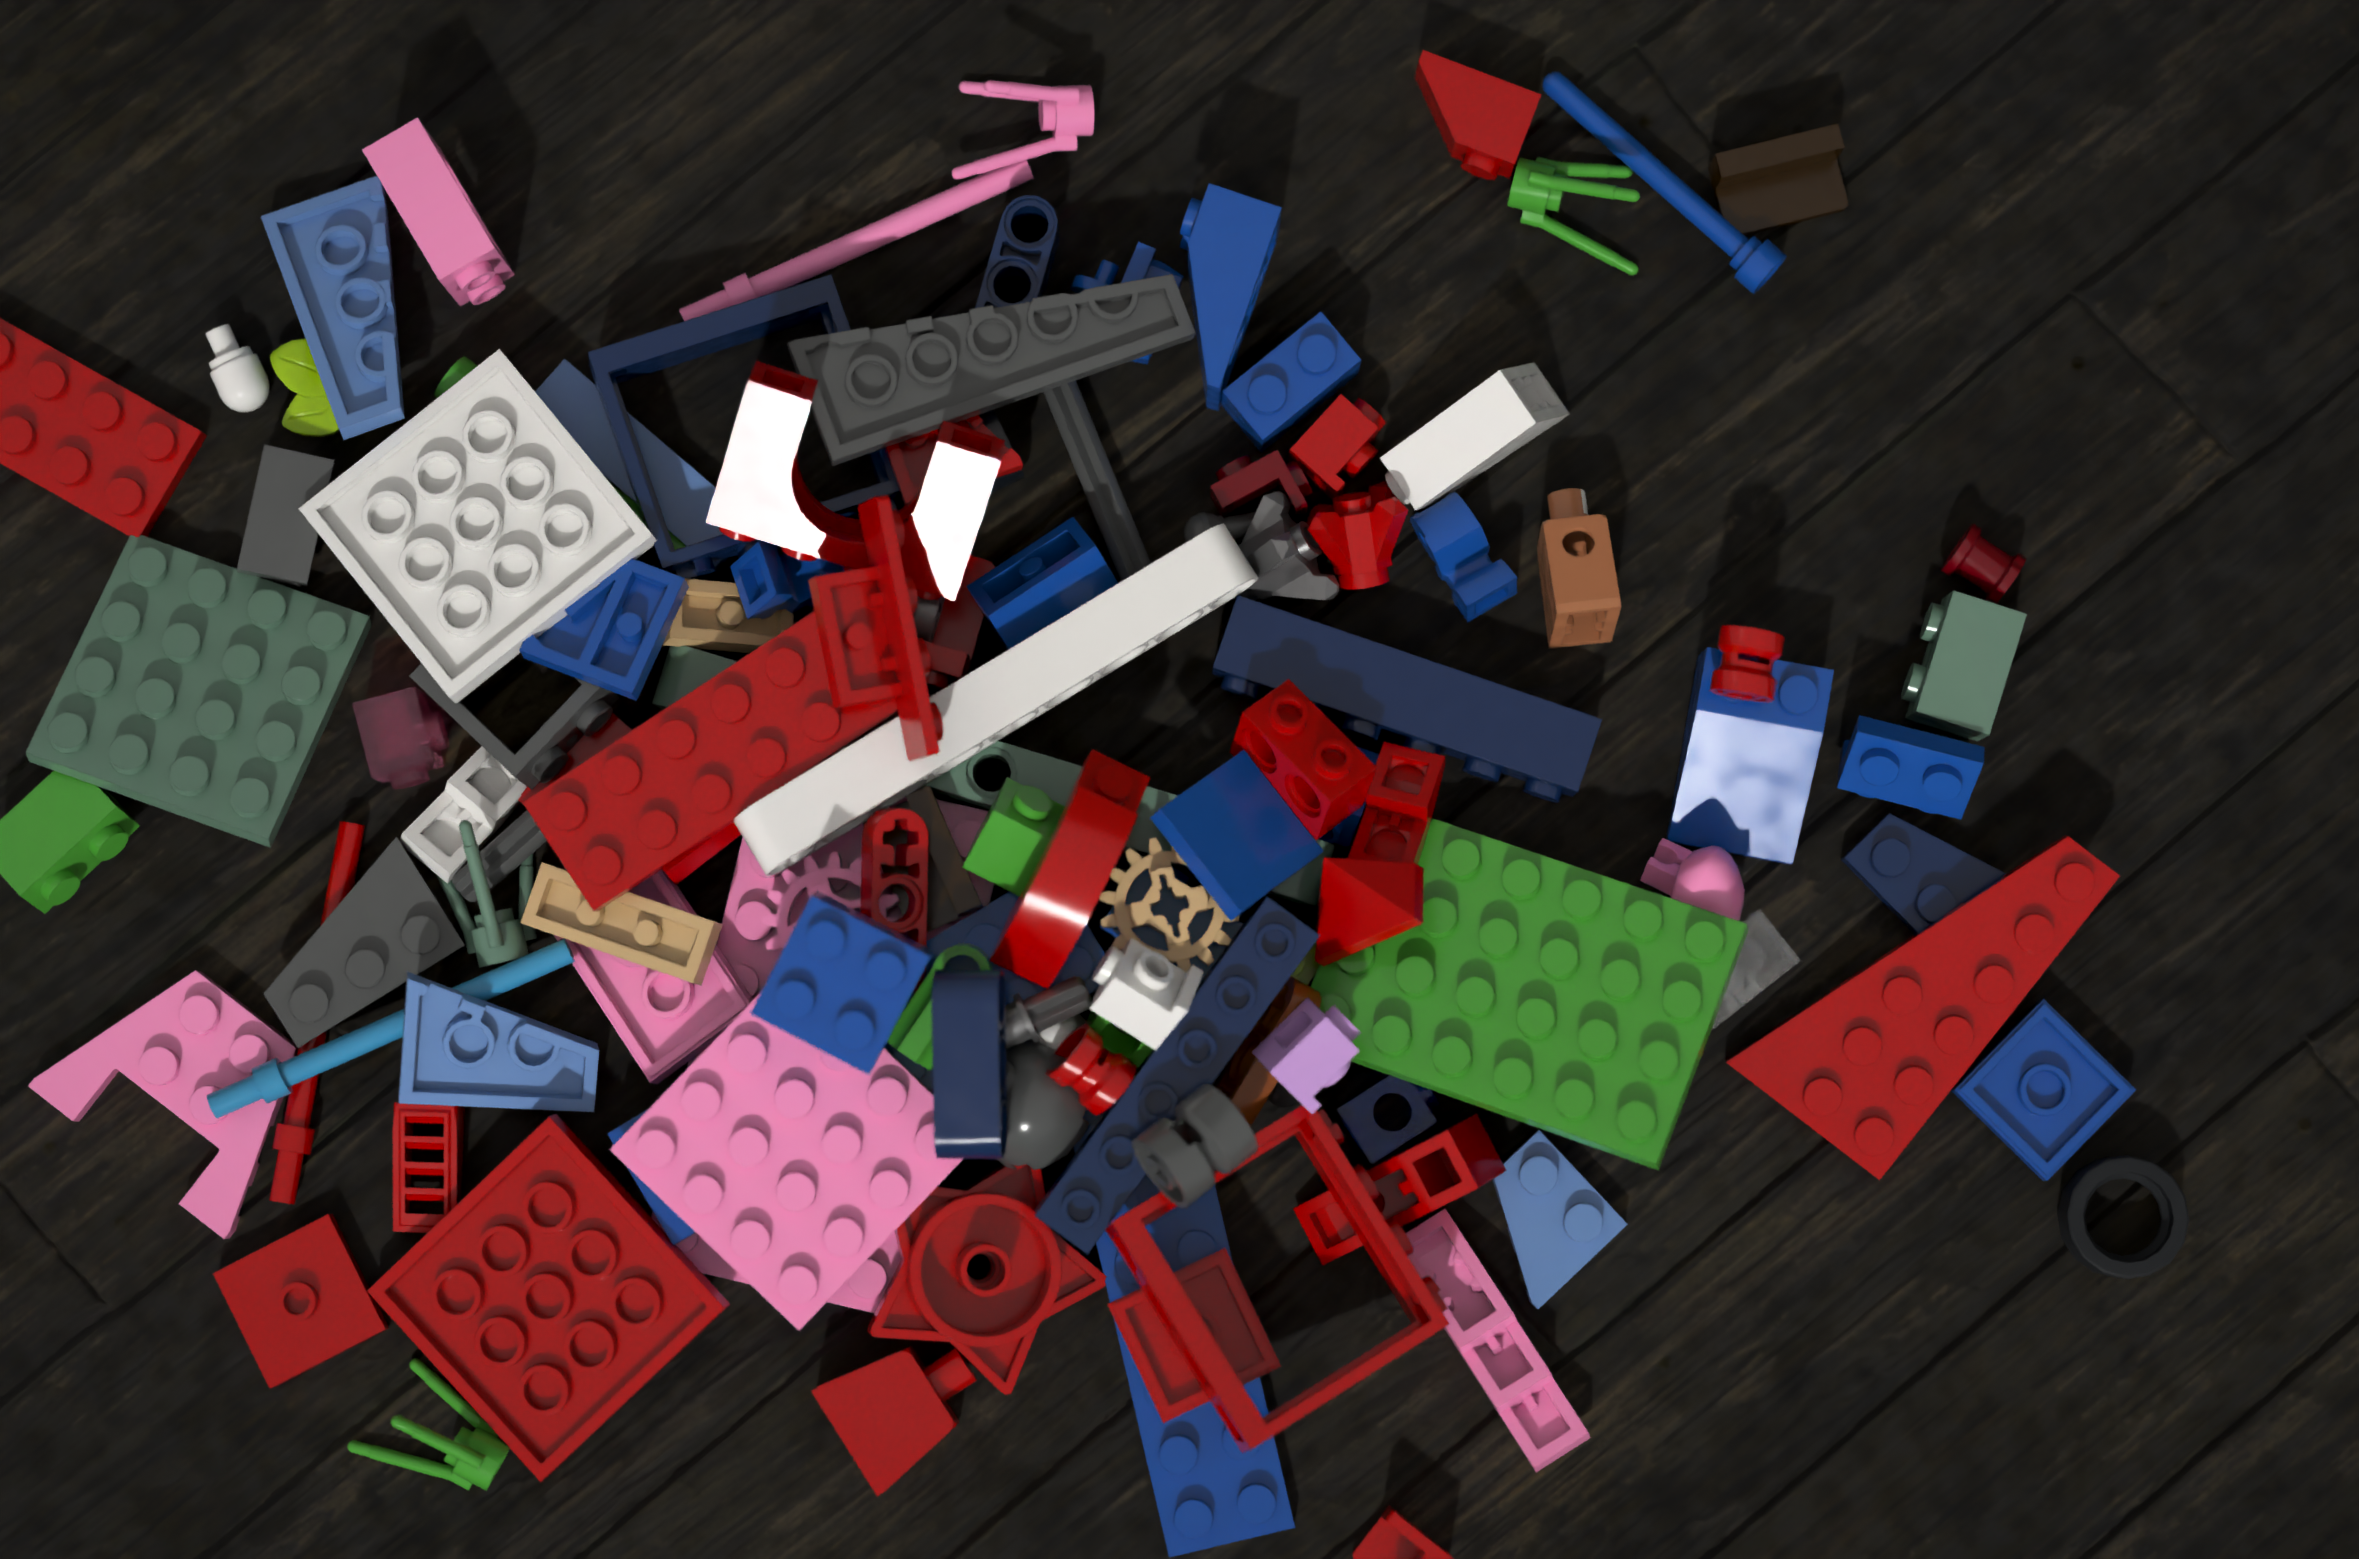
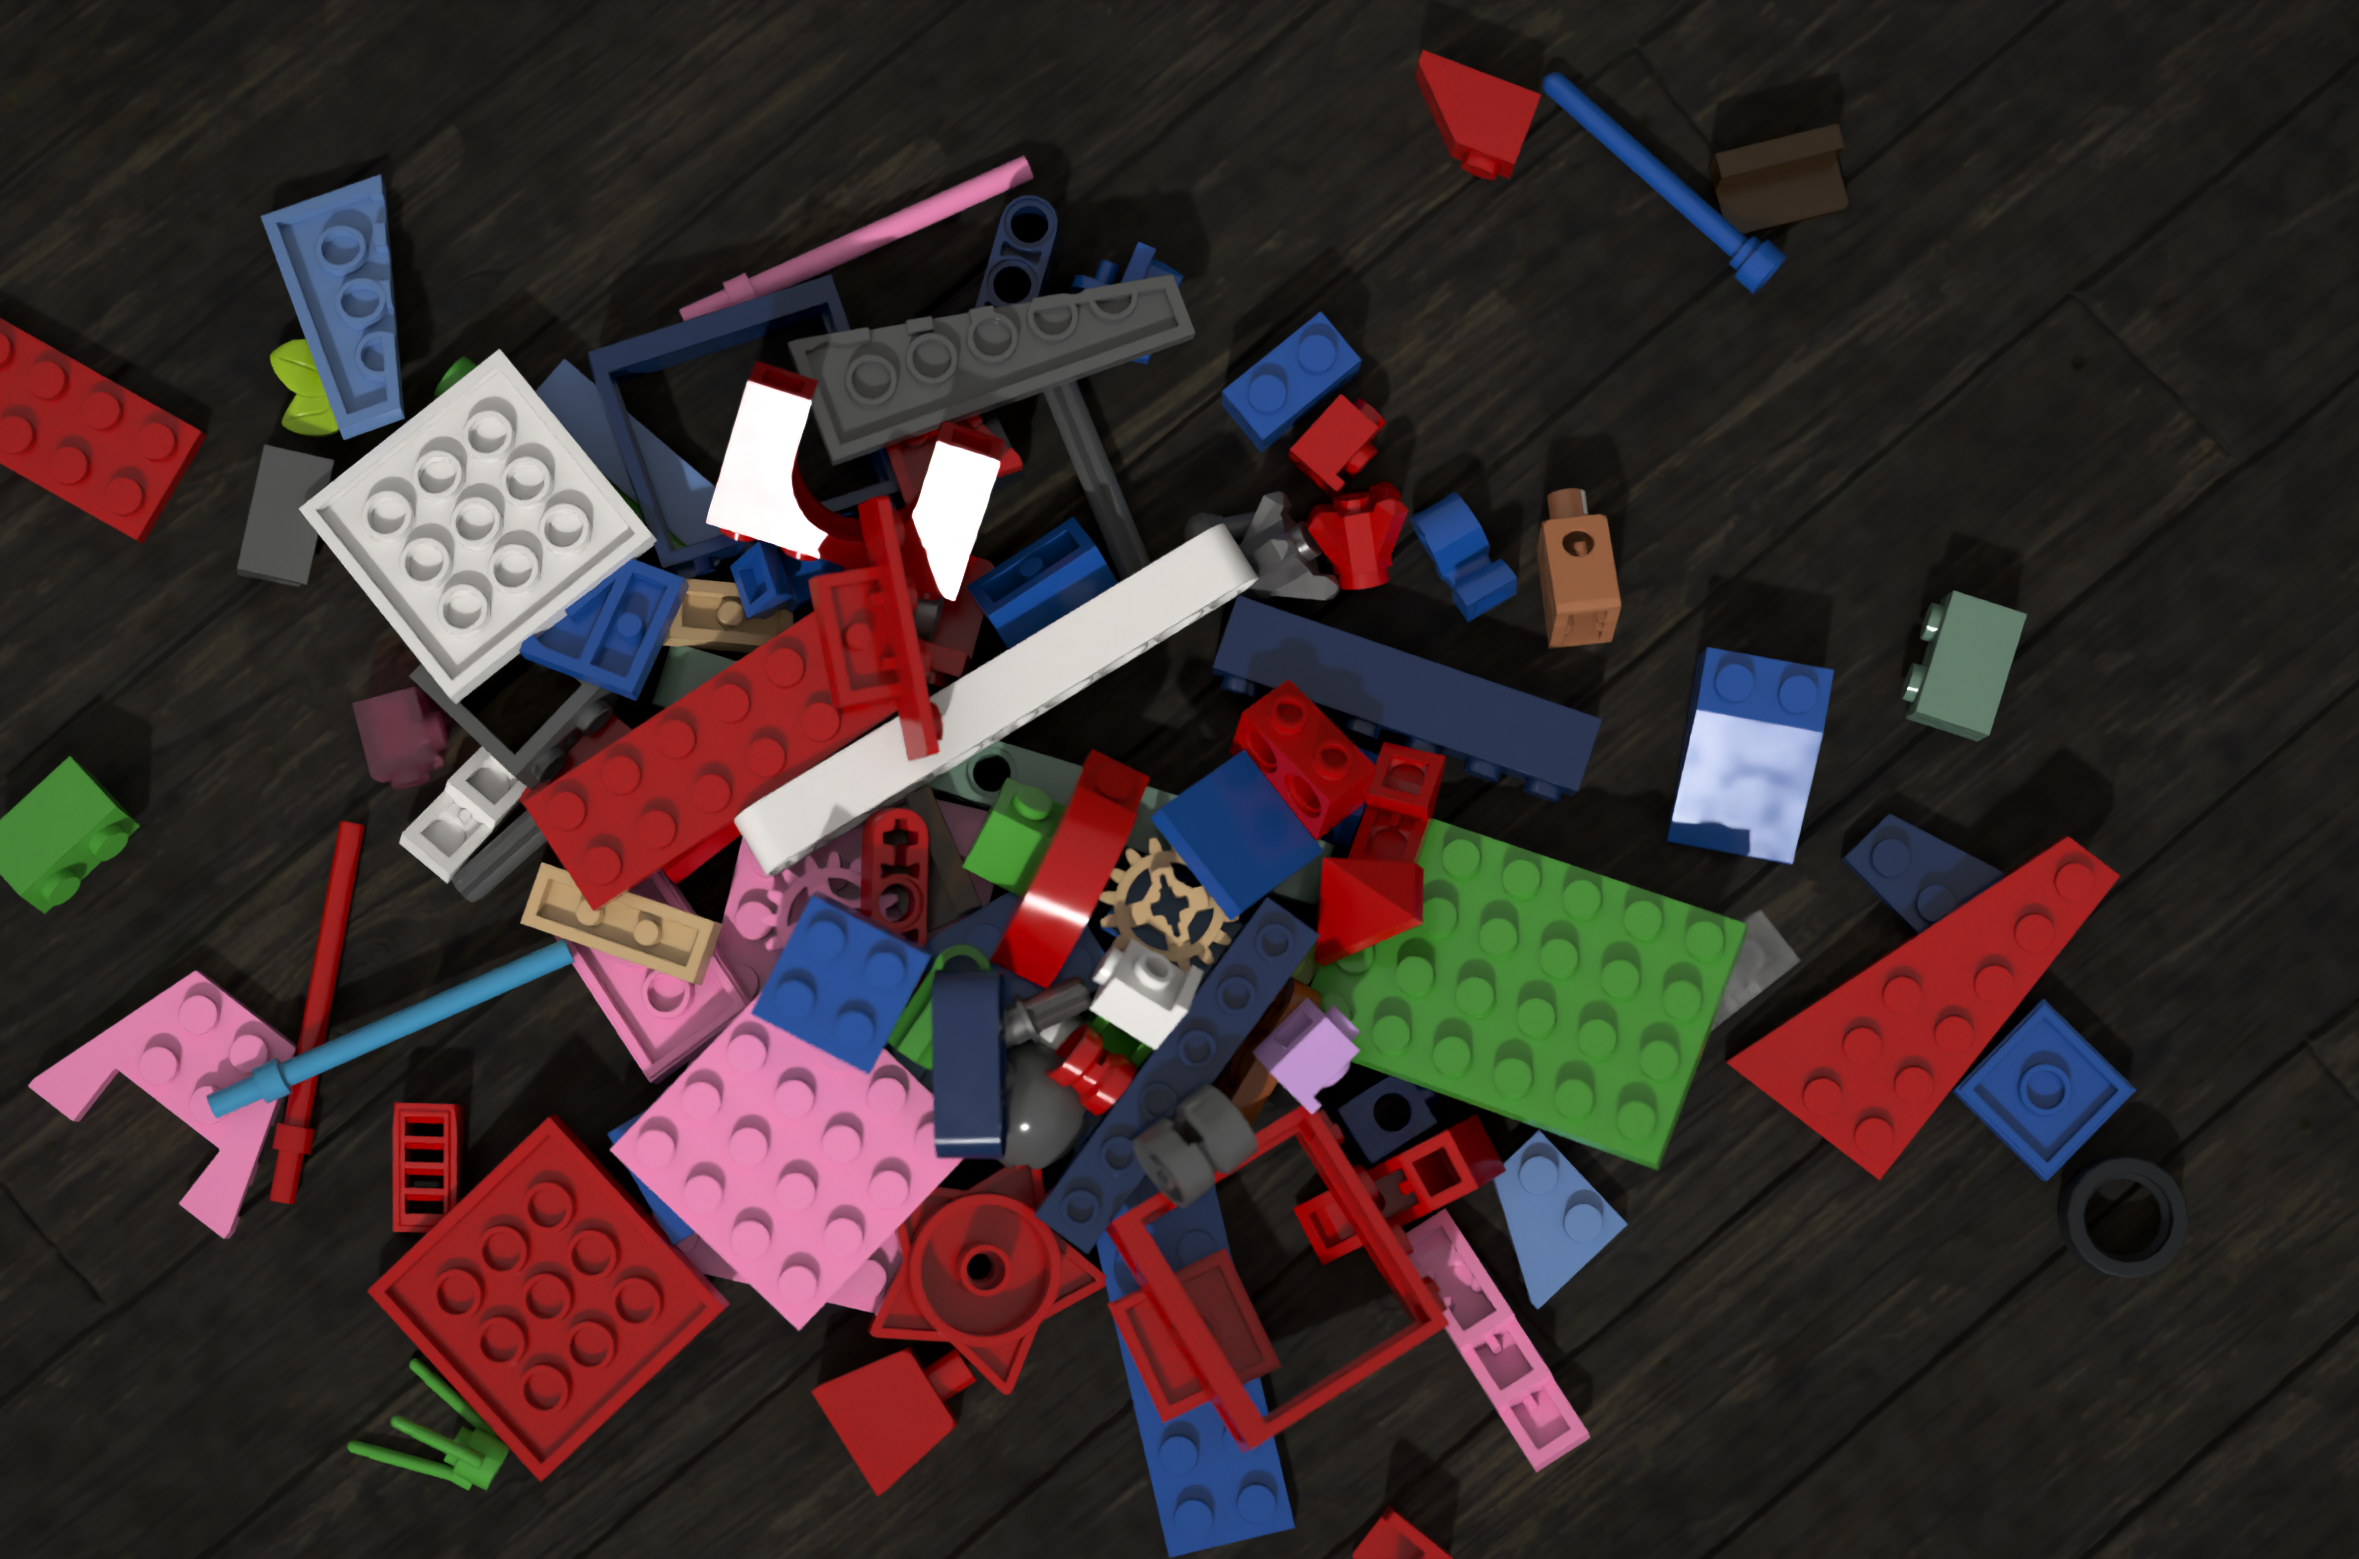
sand green plate [25,535,372,848] -> none
white cylinder [206,324,270,412] -> none
red plate [213,1214,389,1389] -> none
dark grey wing [263,837,465,1048] -> none
bright pink window [362,117,515,306] -> none
medium blue wing [398,972,599,1112] -> none
sand green plant [436,820,537,968] -> none
bright pink plant [952,80,1094,180] -> none
blue slope [1180,183,1282,411] -> none
dark red bracket [1210,449,1312,520] -> none
white slope [1380,362,1569,510] -> none
bright green plant [1508,156,1640,275] -> none
bright pink piece [1640,838,1745,921] -> none
red wheel [1709,625,1785,703] -> none
blue bracket [1837,715,1985,820] -> none
dark red bush [1941,523,2027,604] -> none

